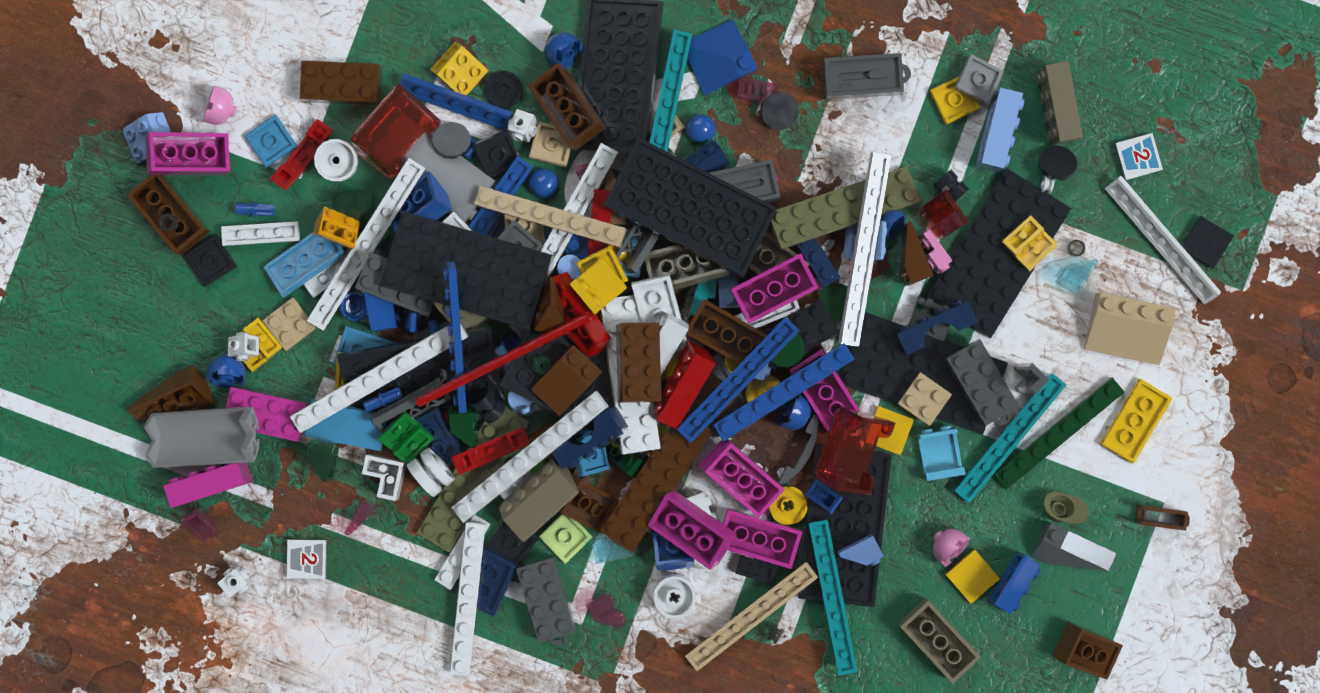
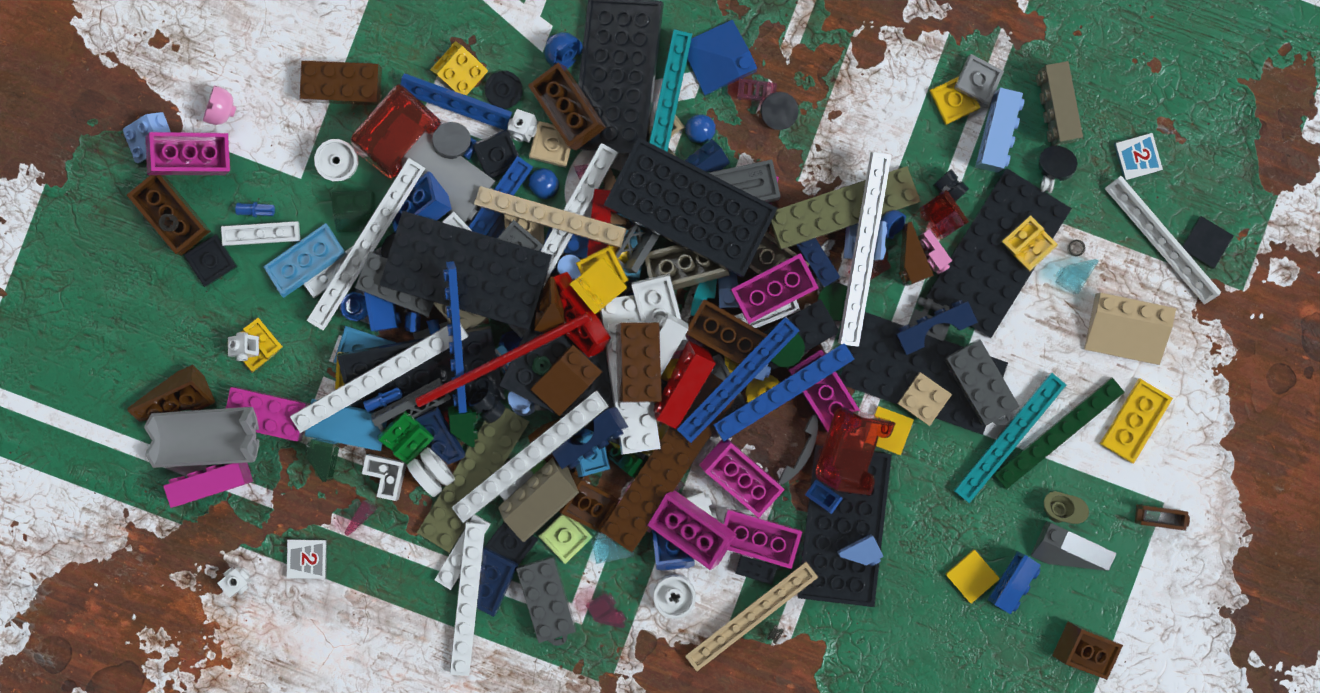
clear pink slope [180,507,219,542] -> none
blue cylinder [206,354,246,387] -> none
dark azure tile [244,114,298,168] -> none
tan plate [263,297,317,351] -> none
red slope [270,119,333,191] -> none
light orange slope [313,207,360,249] -> none
red slope [451,427,530,475] -> none
yellow plate [769,486,807,525] -> none
blue cylinder [776,394,812,430] -> none
teal plate [808,519,857,676] -> none
dark grey piece [822,53,911,100] -> none
dark tan brick [897,598,981,684] -> none
medium azure panel [917,425,965,481] -> none
bright pink cylinder [932,528,970,567] -> none
dark grey fence [1013,363,1049,394] -> none

